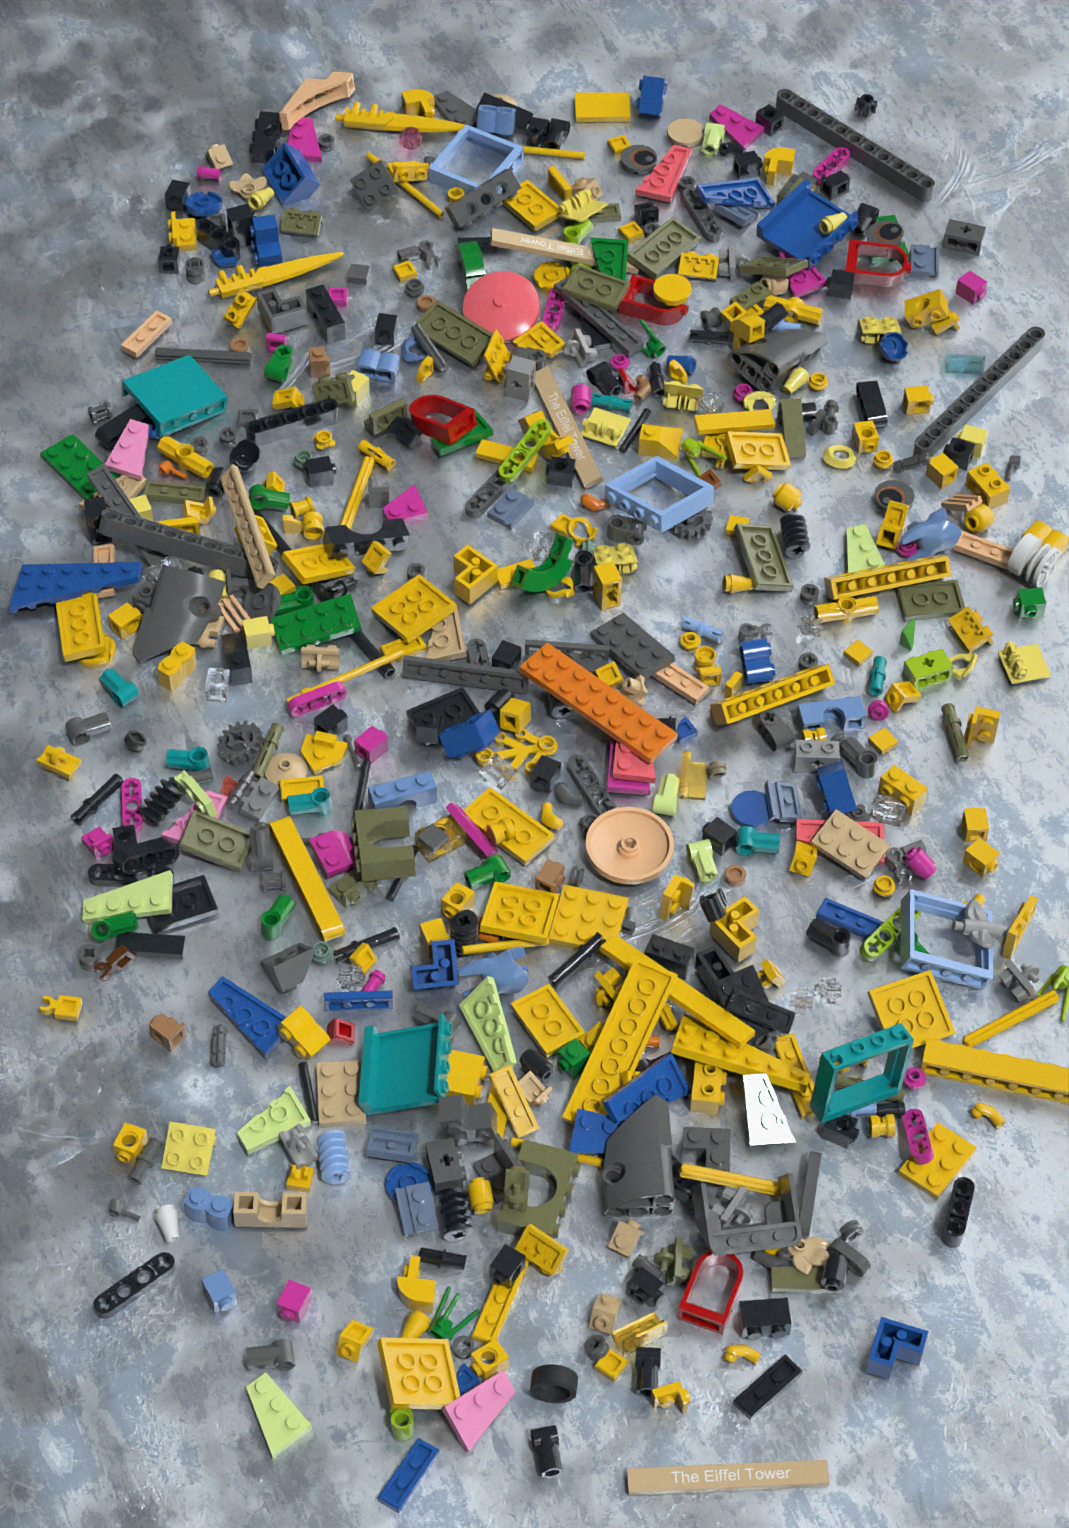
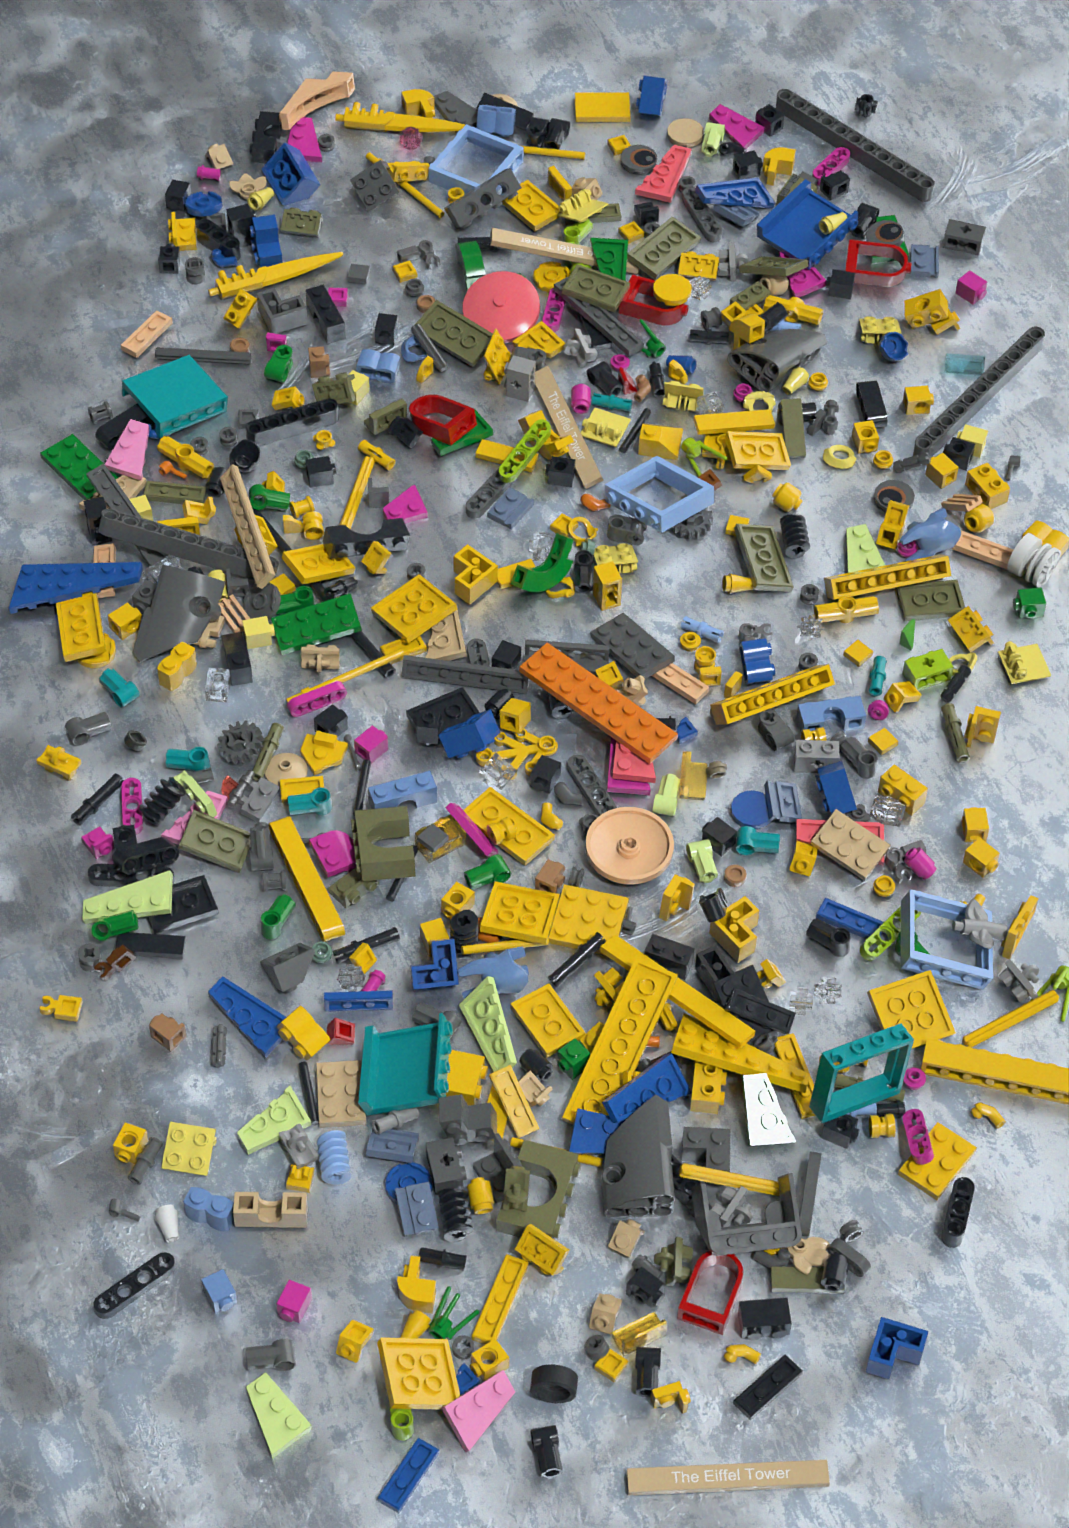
black brick [489,1244,526,1289] -> none
none -> light grey pin [372,1107,419,1134]
none -> clear gear [689,276,711,300]
none -> black axle [940,664,971,703]

